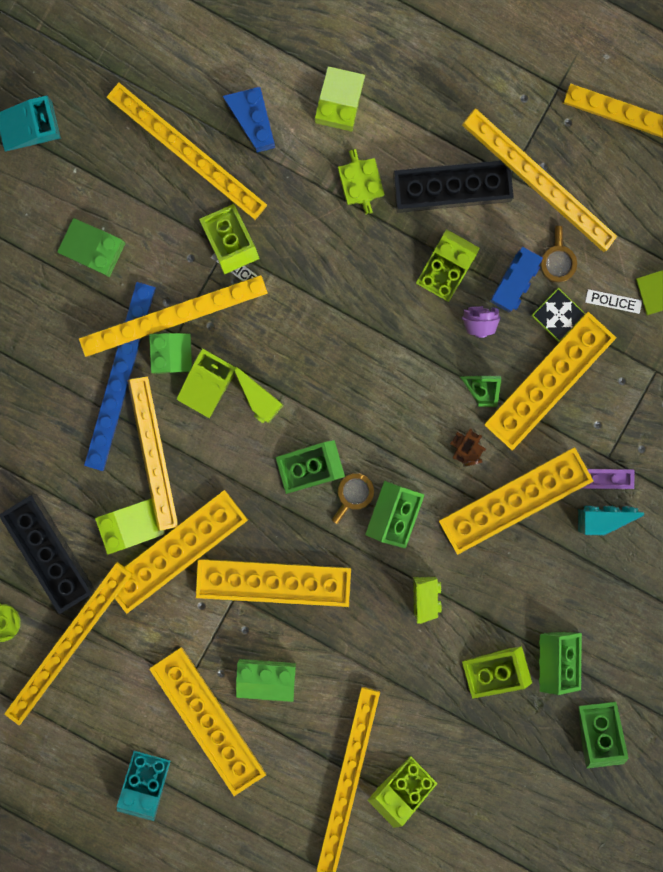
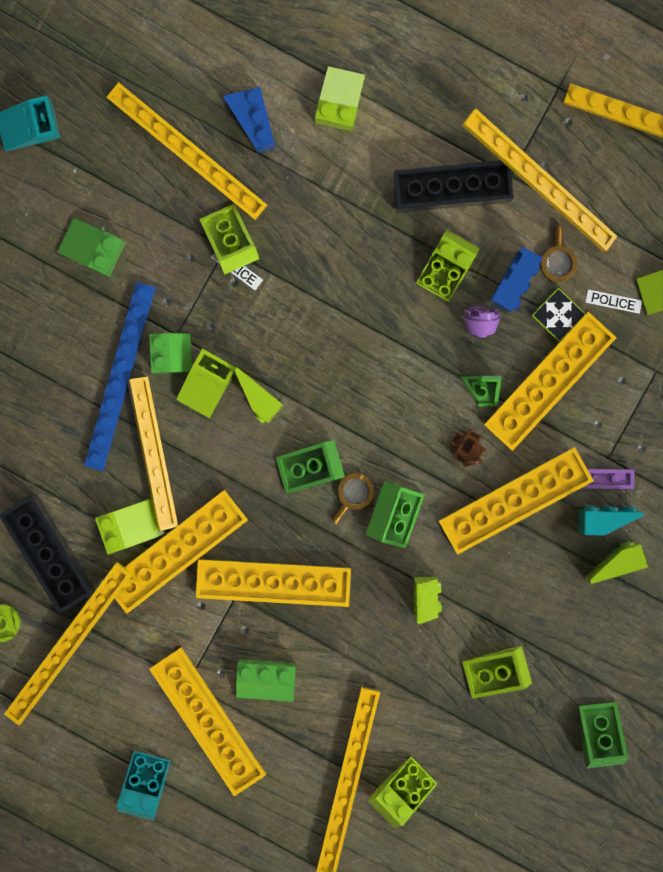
yellow plate [79,275,268,357] -> none
lime plate [337,149,384,215] -> none
bright green slope [539,632,582,695] -> none
none -> lime slope [584,541,648,584]

